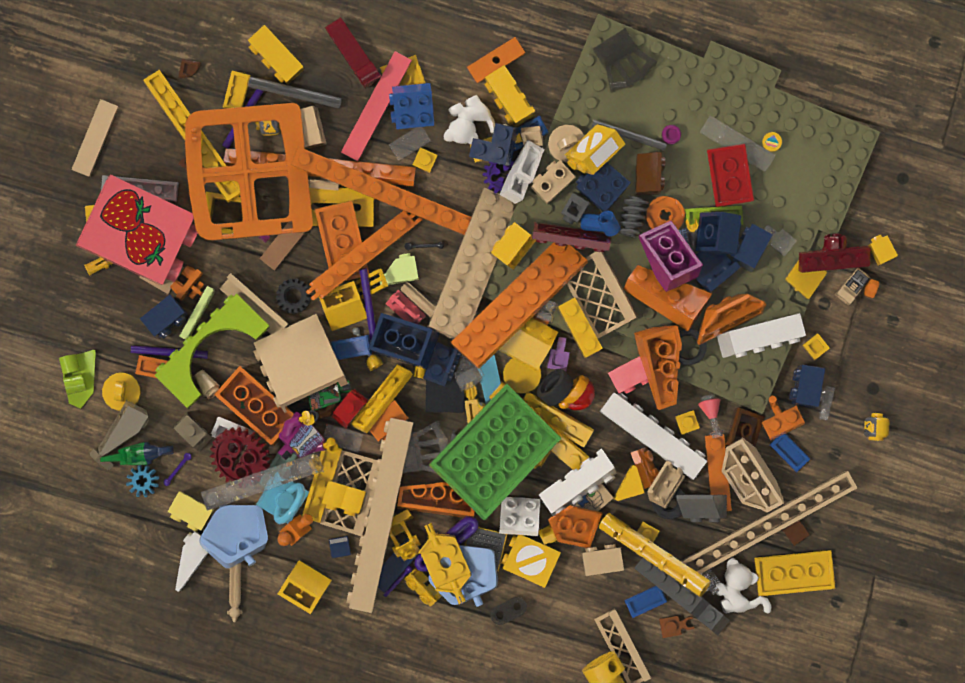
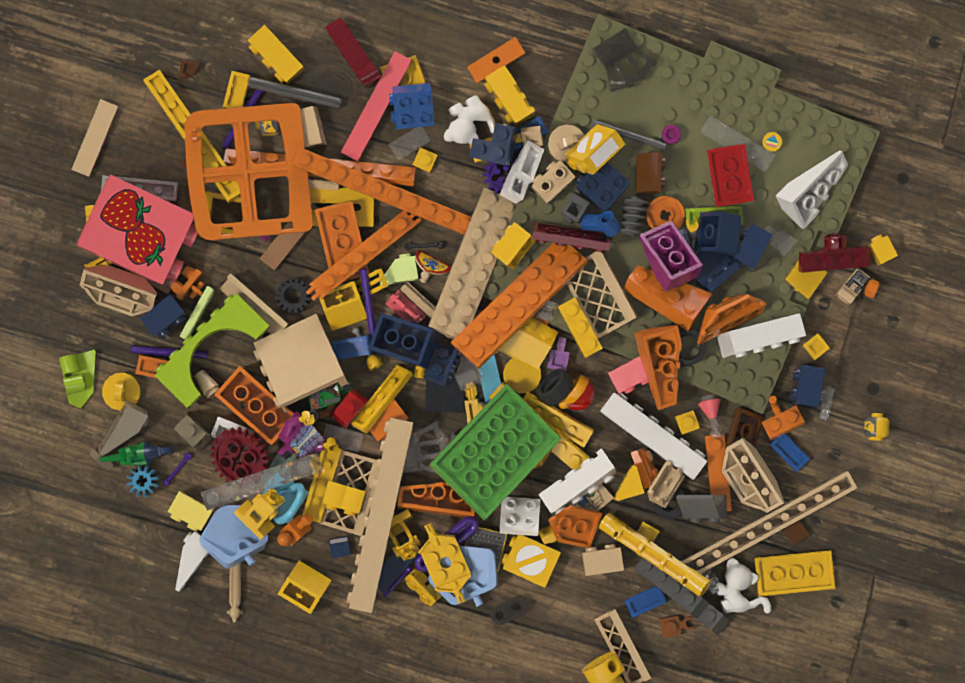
none -> tan wedge [80,265,157,316]
none -> yellow tile [234,488,285,540]
none -> shield [415,249,451,283]
none -> white wedge [776,151,848,229]

